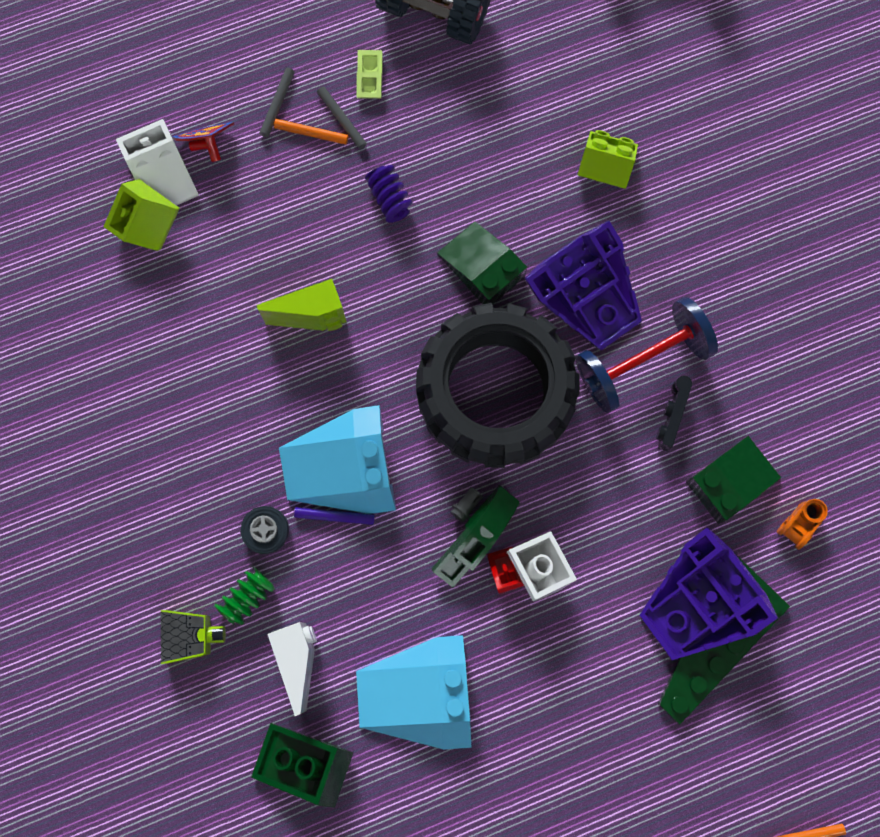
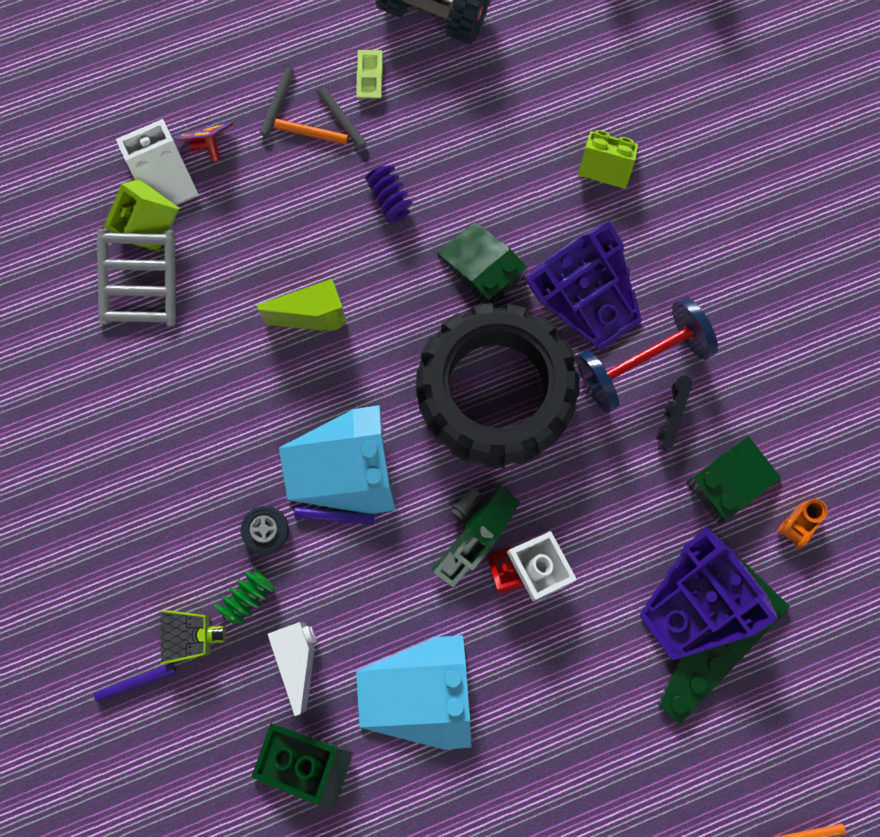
none -> dark purple piece [94,663,177,703]
none -> light grey bar [97,229,176,327]

